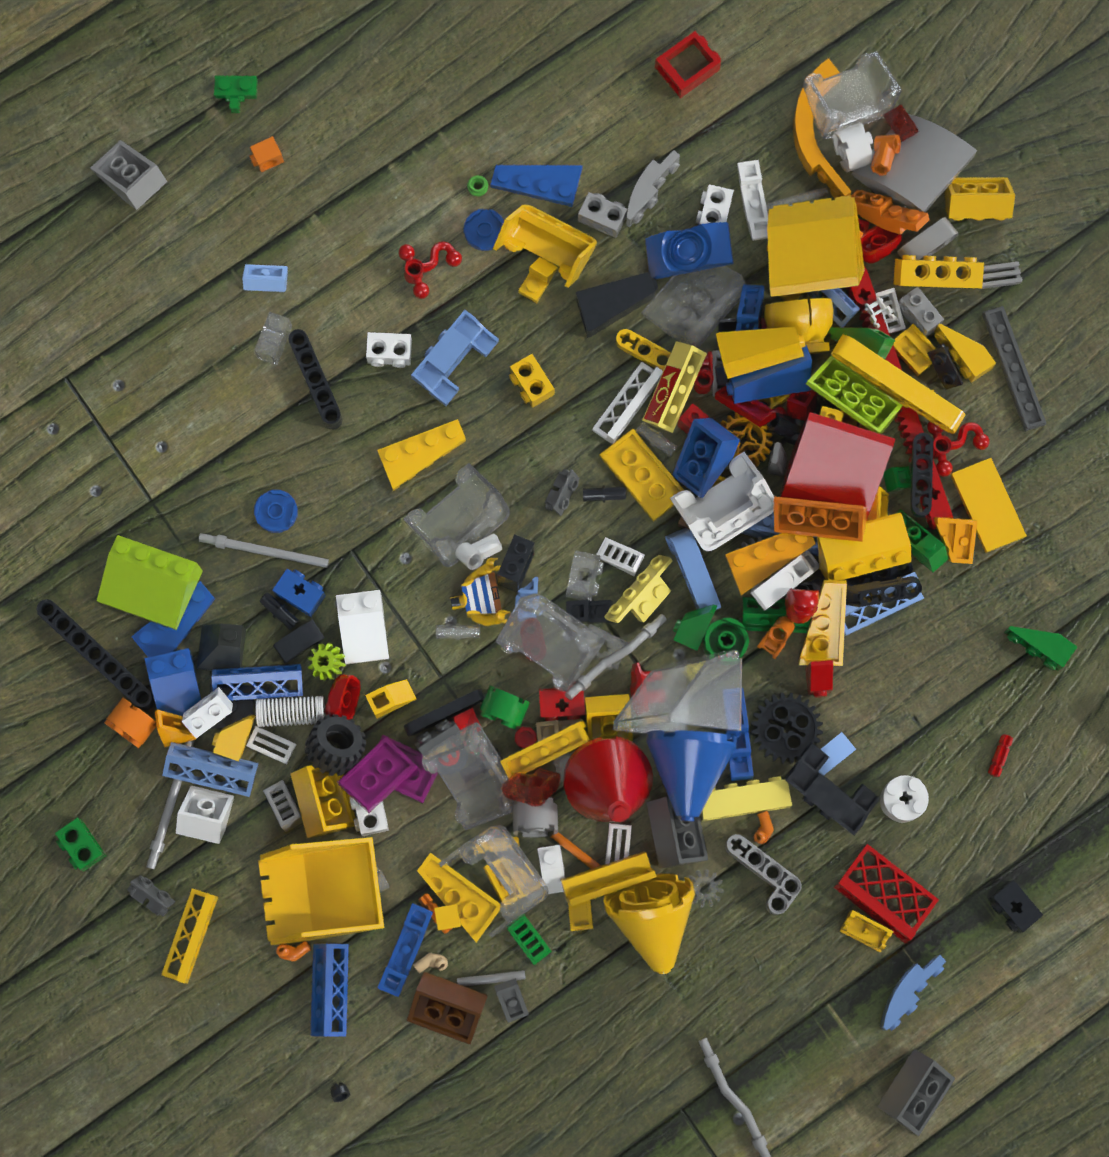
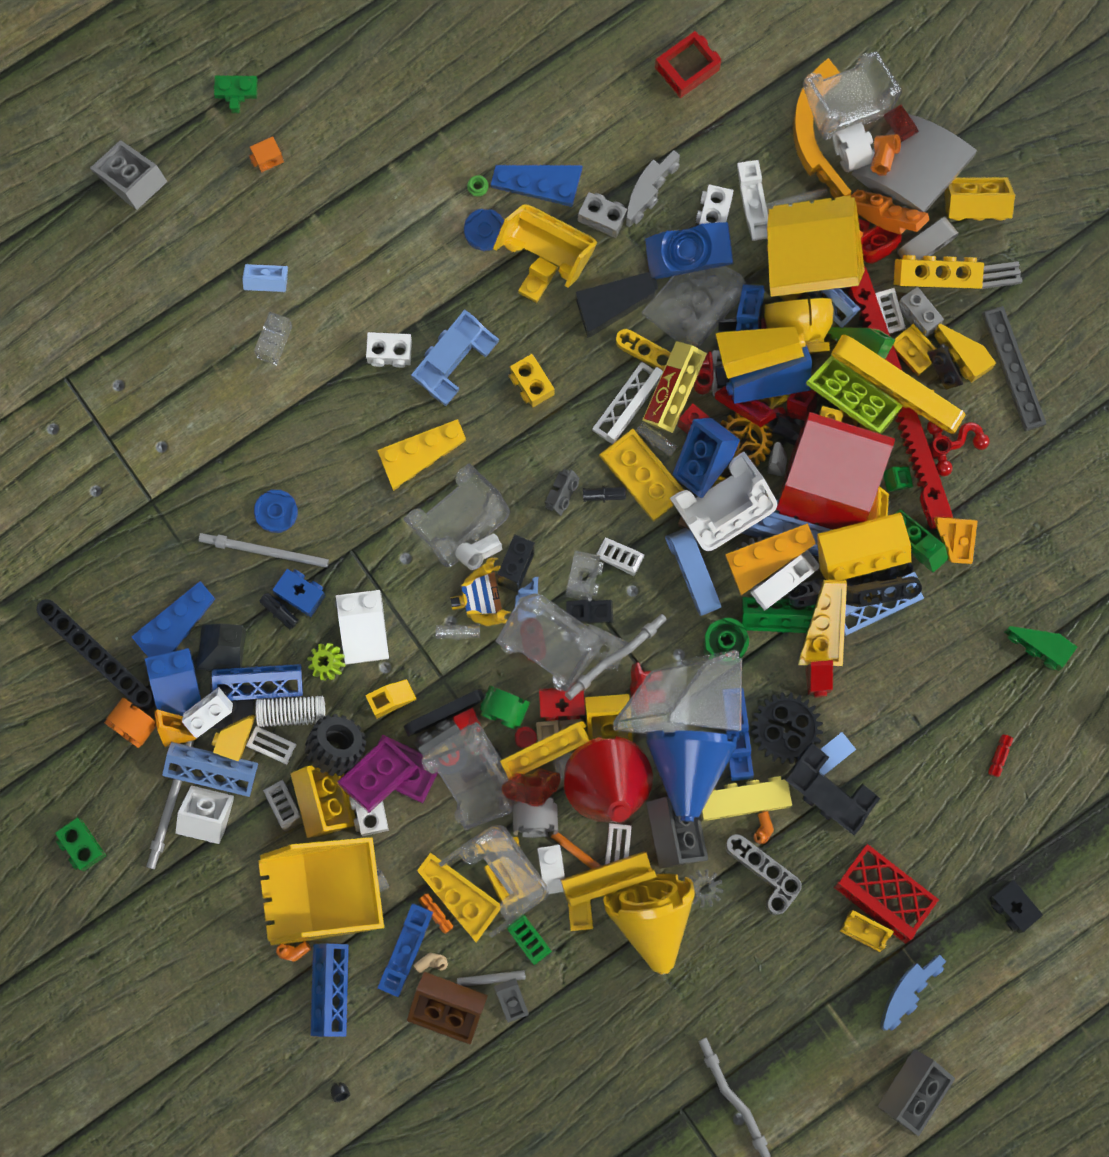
lime slope [97,535,203,630] -> none
dark grey hinge [127,875,176,917] -> none
yellow fence [161,888,218,984] -> none
black slope [273,620,325,663] -> none
black beam [288,329,343,430] -> none
red piece [324,674,361,720] -> none
red piece [398,241,462,299] -> none
yellow tile [434,904,461,931] -> none
light yellow bracket [604,555,673,623] -> none
green slope [673,604,717,651] -> none
orange piece [757,616,795,659] -> none
orange slope [774,497,867,542] -> none
red piece [785,588,819,624] -> none
white piece [865,297,895,328] -> none
white brick [880,775,928,823] -> none
black beam [910,433,933,518] -> none
yellow tile [951,458,1027,553] -> none

